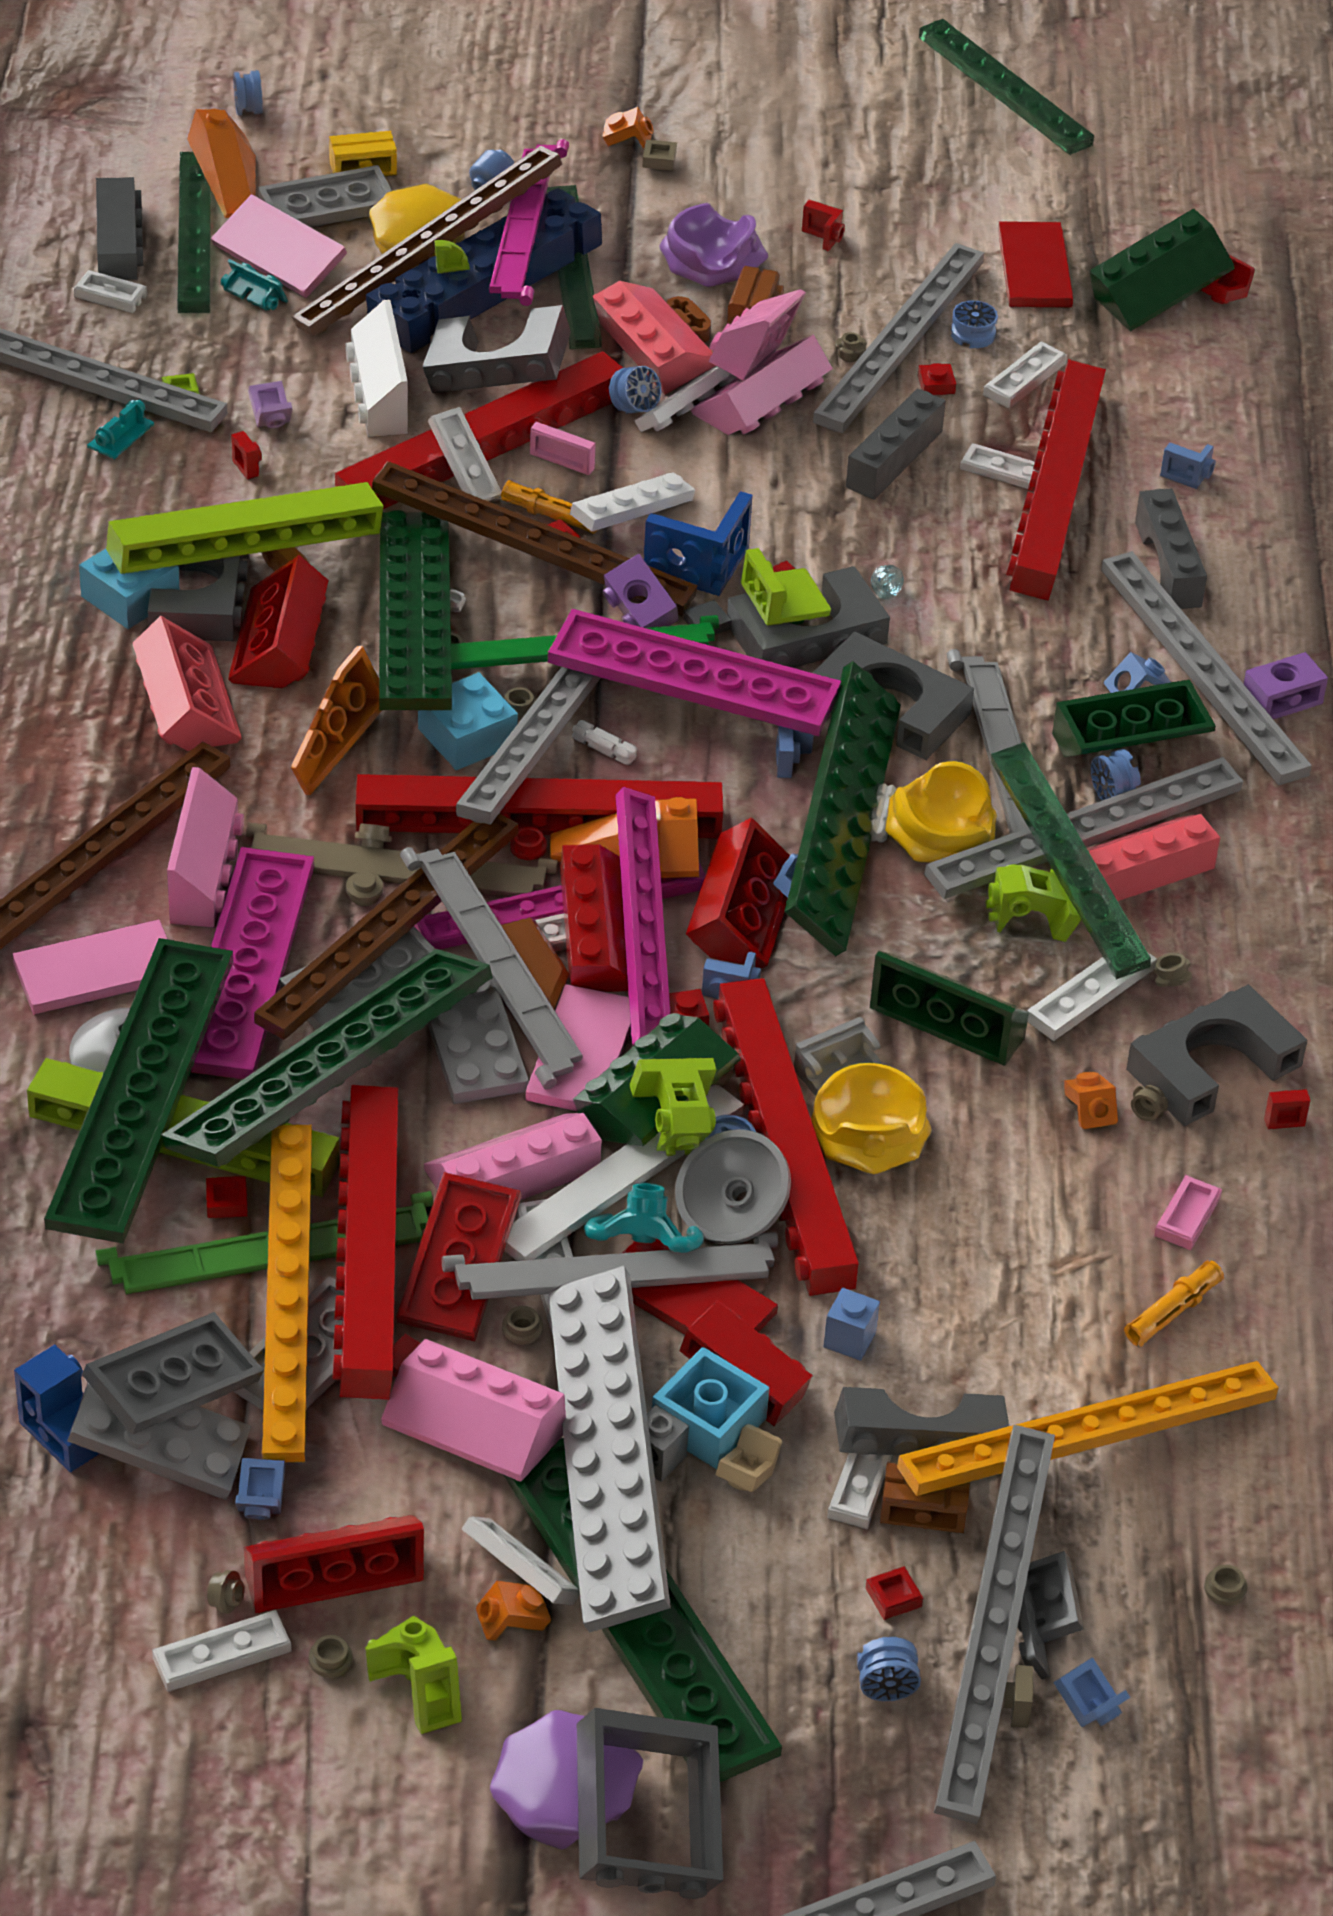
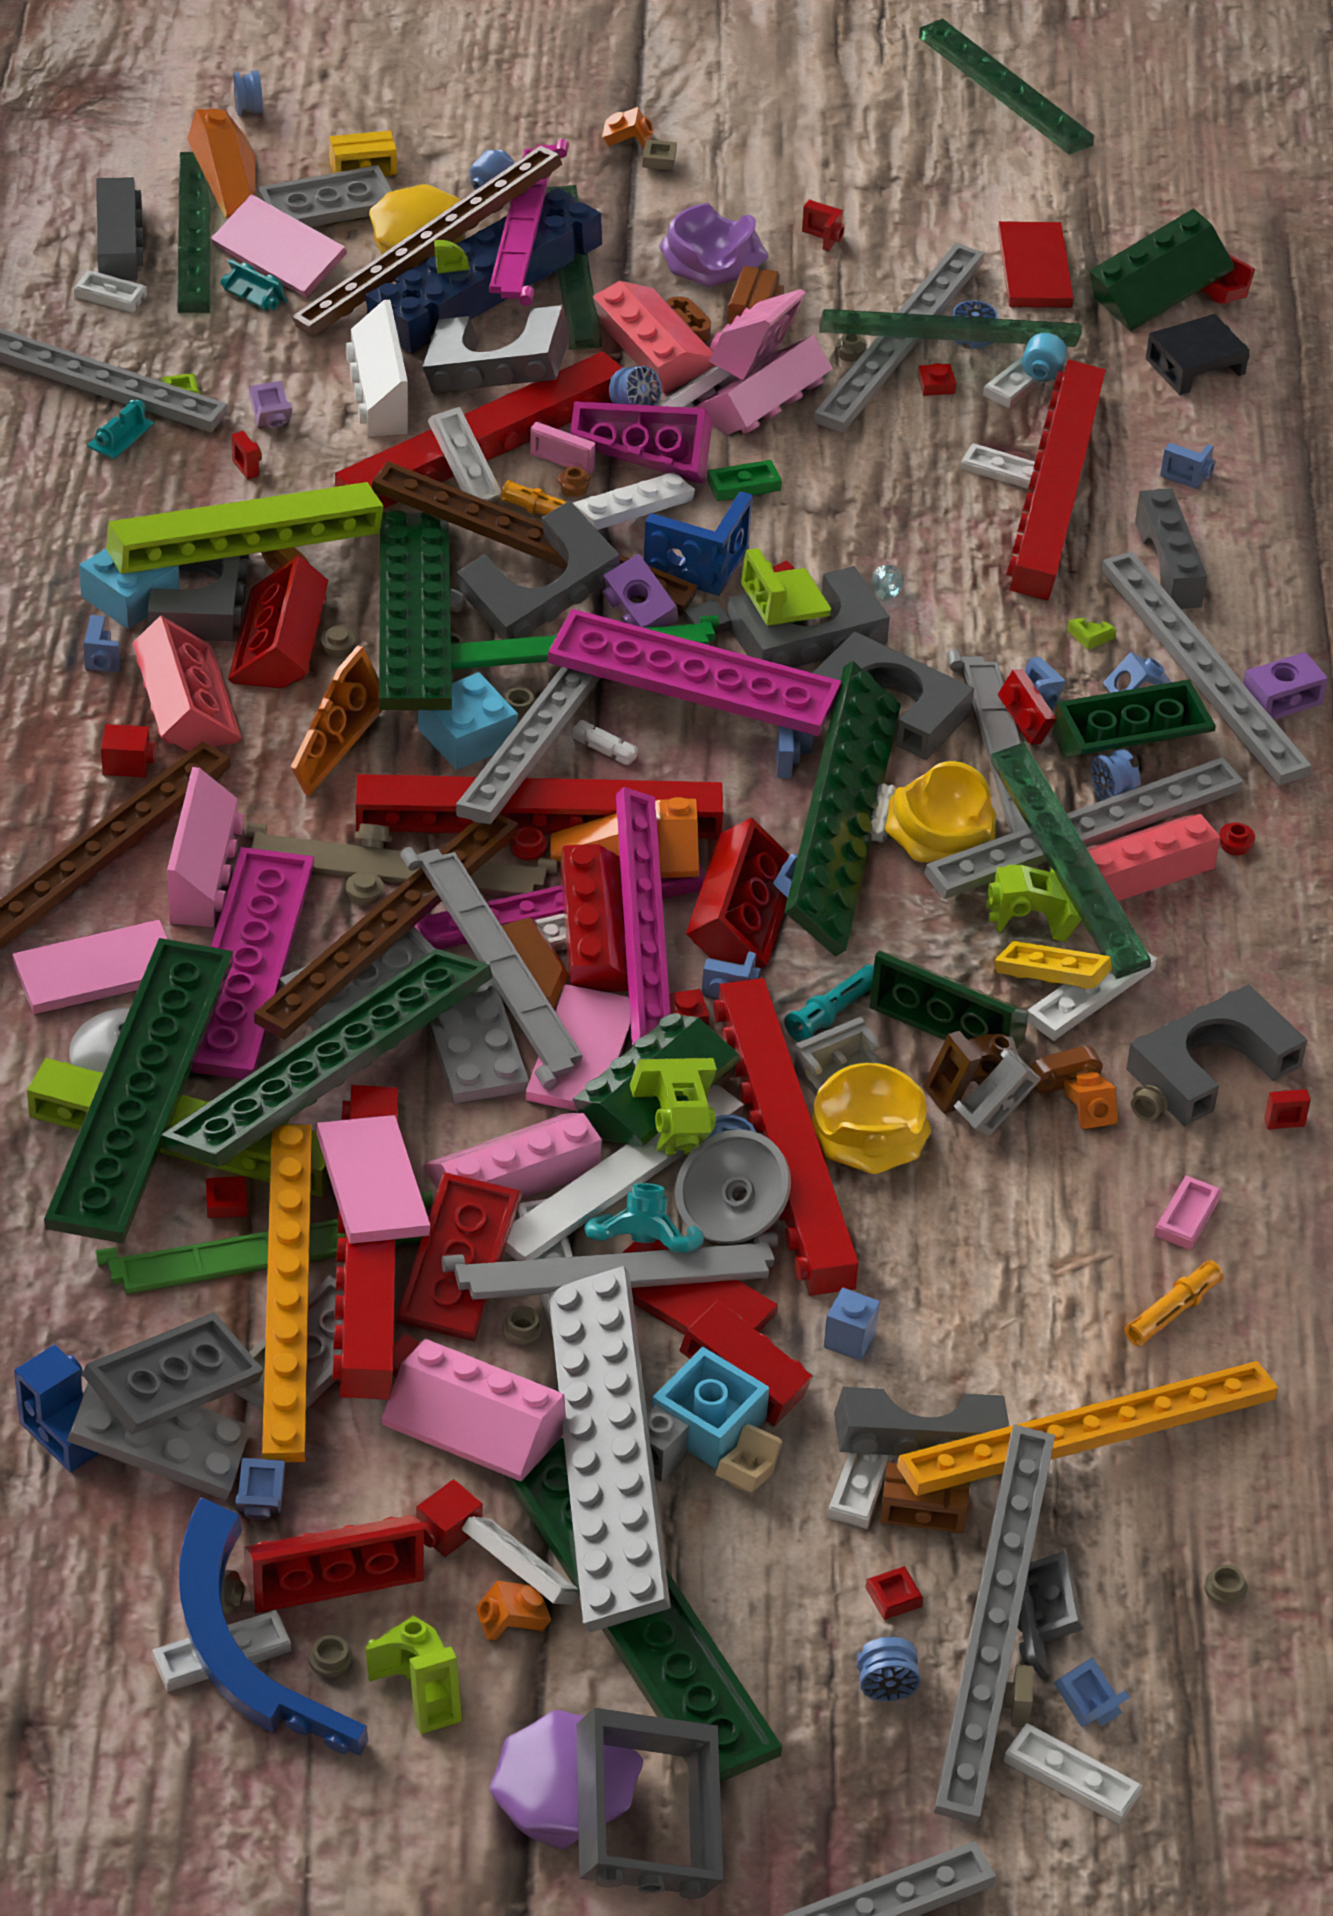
dark grey brick [846,388,946,500] -> none
dark tan plate [1154,953,1192,987] -> none
none -> medium blue bracket [84,615,121,672]
none -> red brick [101,724,156,778]
none -> blue arch [179,1497,369,1756]
none -> bright pink tile [316,1115,430,1244]
none -> dark tan plate [320,626,355,658]
none -> red brick [416,1479,483,1557]
none -> dark grey arch [457,500,620,640]
none -> dark orange plate [557,466,591,497]
none -> dark pink wedge [570,401,713,485]
none -> green plate [707,460,782,501]
none -> teal pin [784,964,874,1042]
none -> clear green tile [819,309,1082,347]
none -> reddish brown tile [922,1031,1022,1114]
none -> light grey hinge [954,1048,1041,1136]
none -> yellow plate [994,941,1113,989]
none -> red plate [997,669,1057,745]
none -> white tile [1004,1723,1143,1825]
none -> medium azure head [1022,333,1068,382]
none -> medium blue bracket [1025,657,1066,710]
none -> dark orange beam [1030,1046,1103,1093]
none -> lime tile [1067,618,1117,650]
none -> black panel [1145,314,1250,396]
none -> red plate [1219,822,1255,856]

